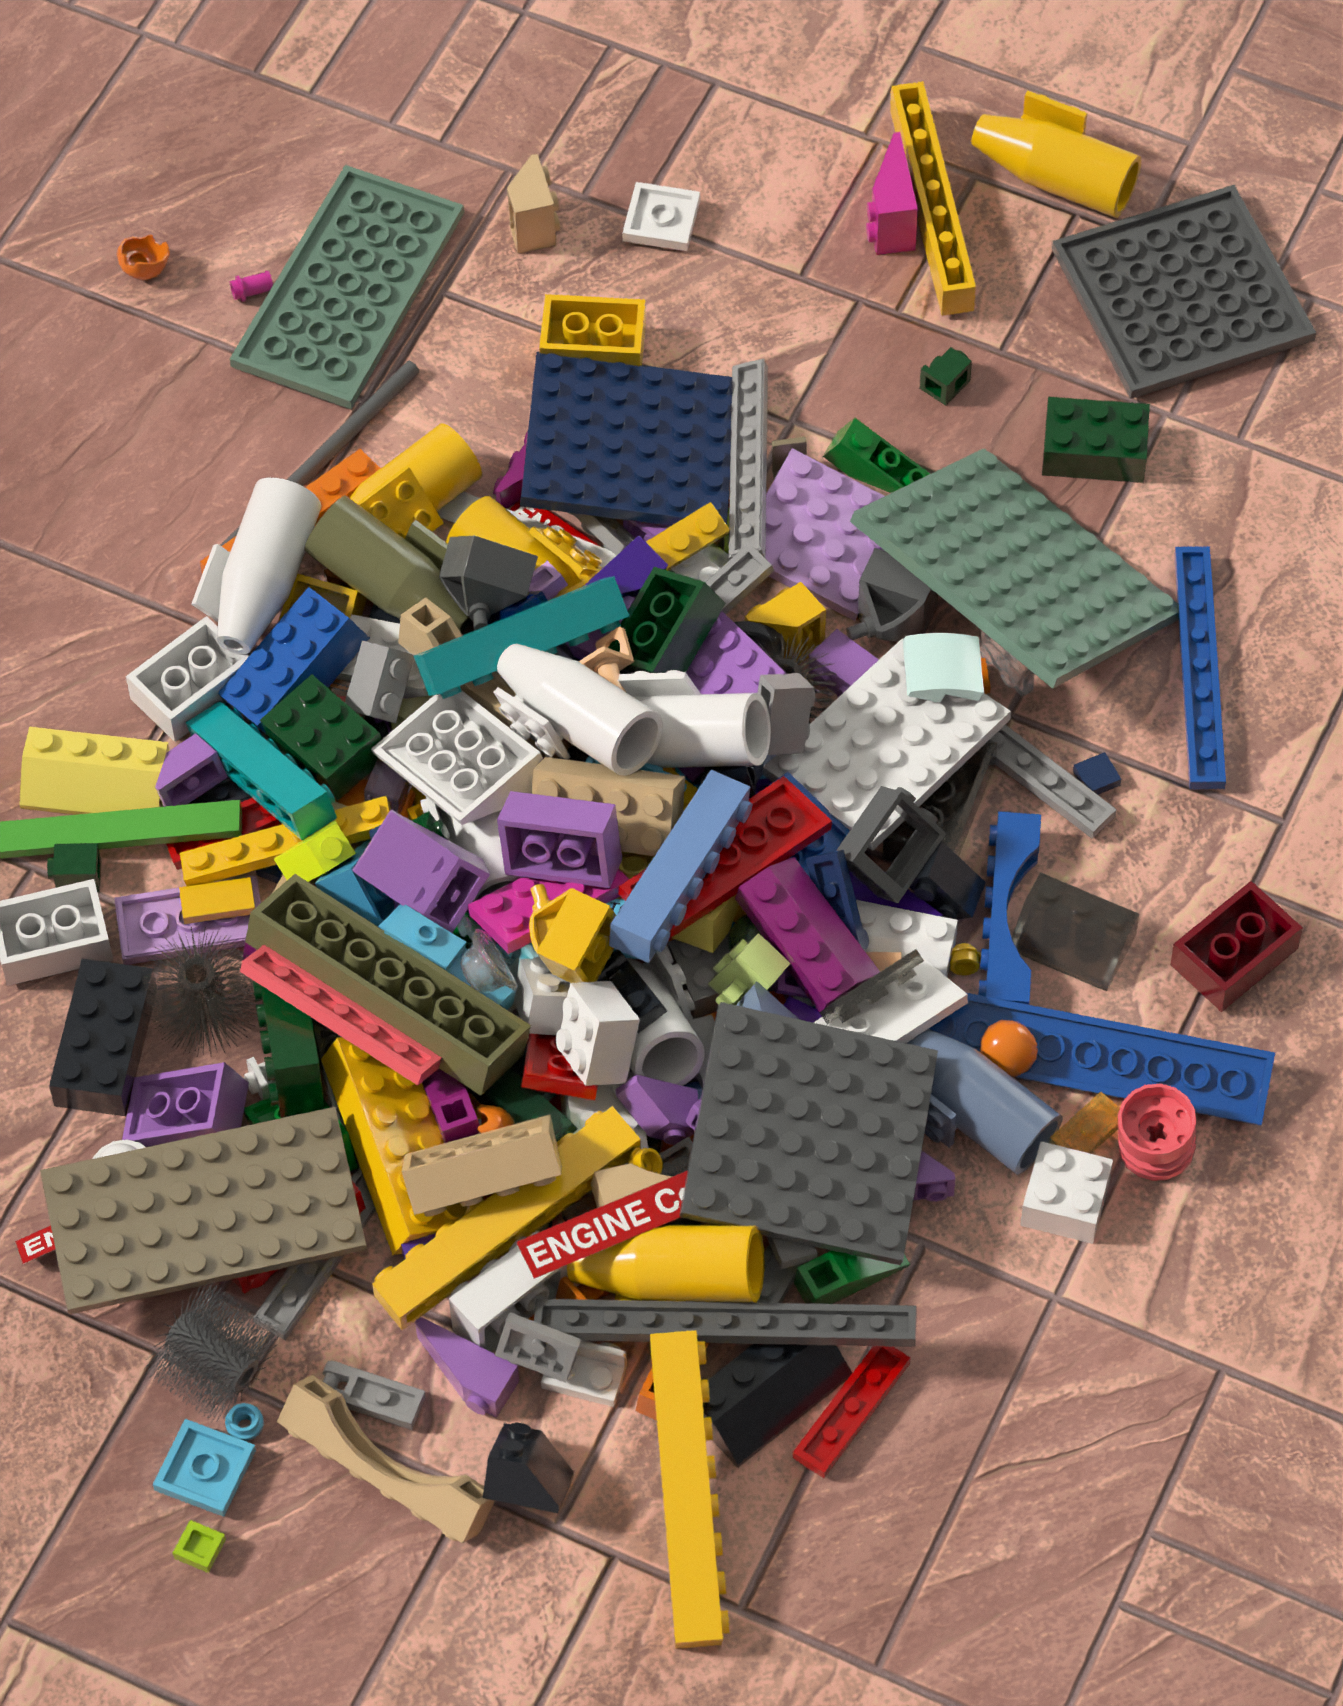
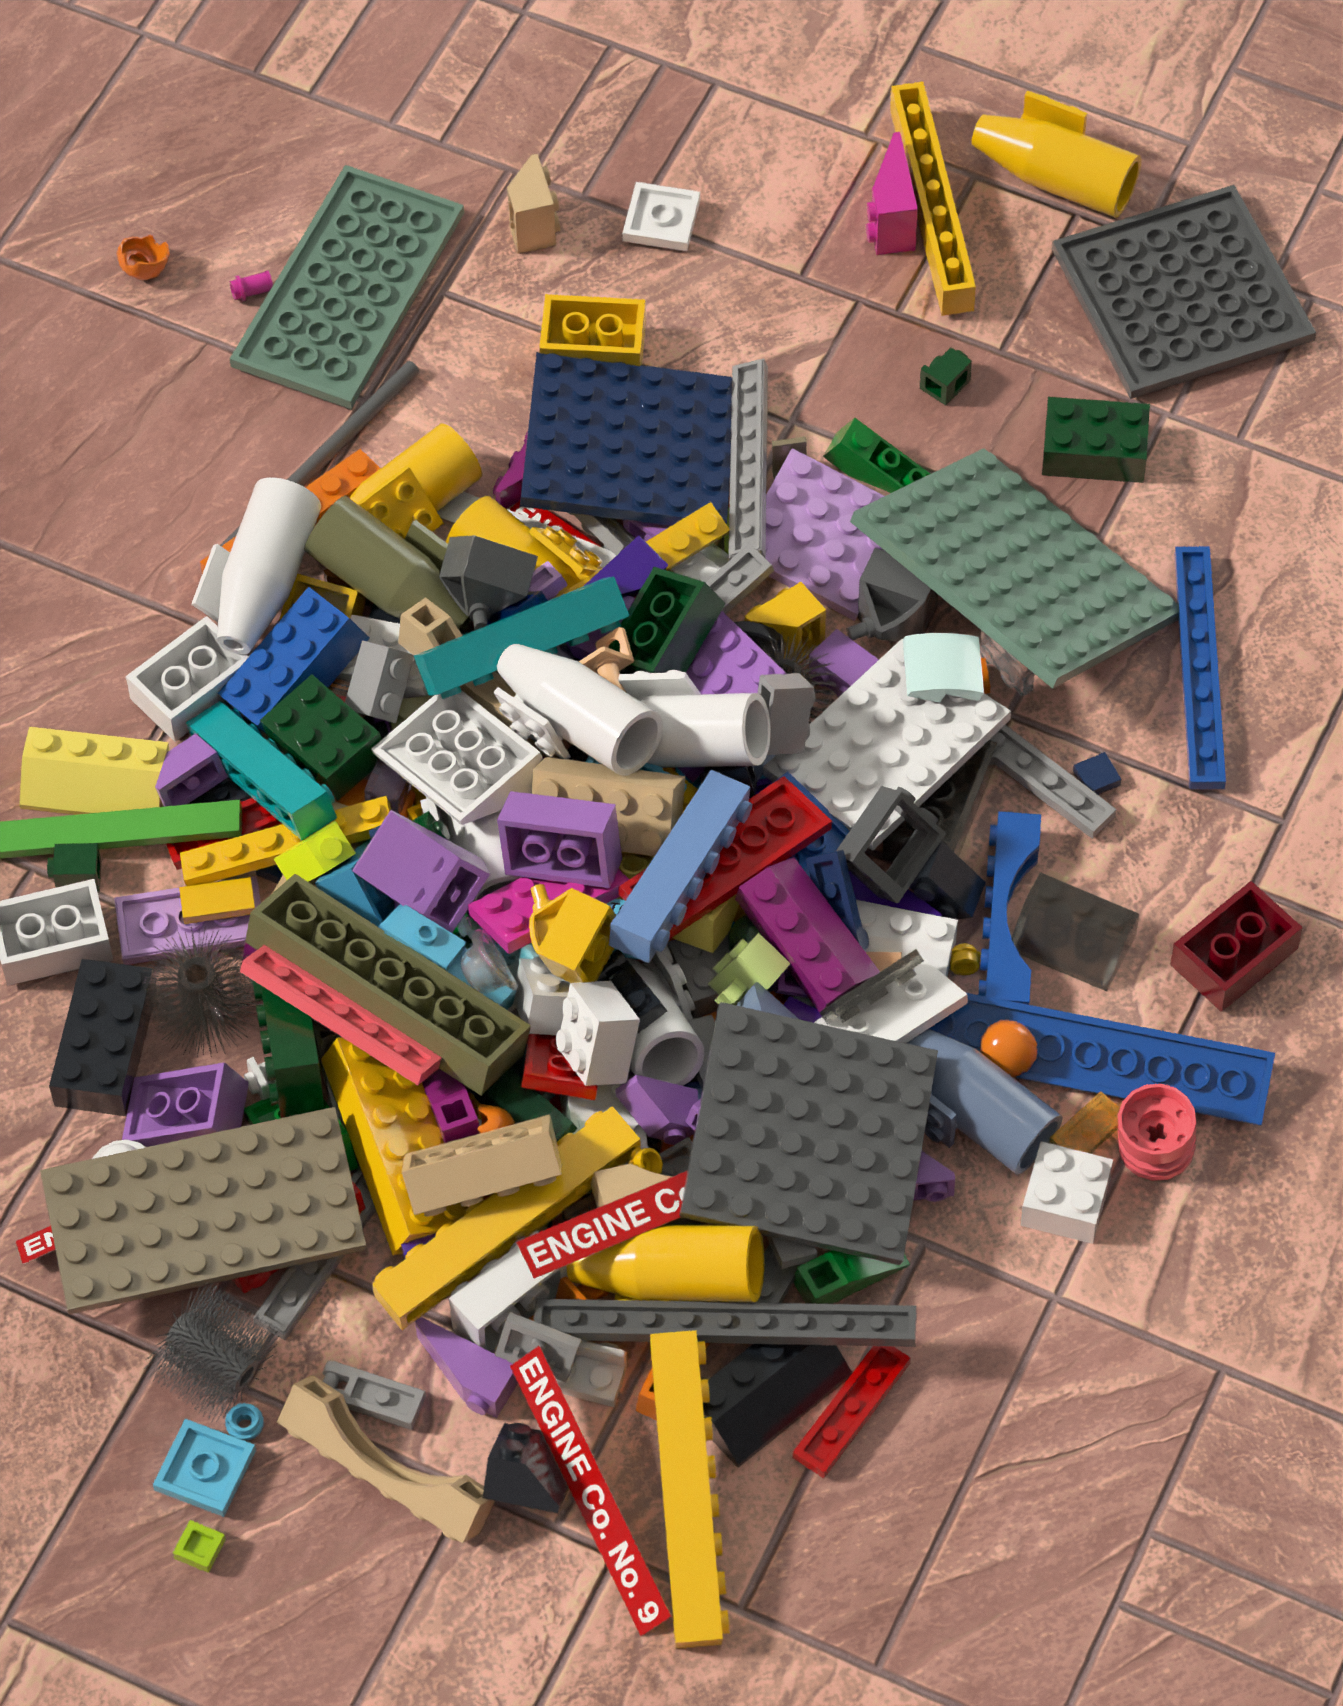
none -> red sticker [510,1345,672,1636]

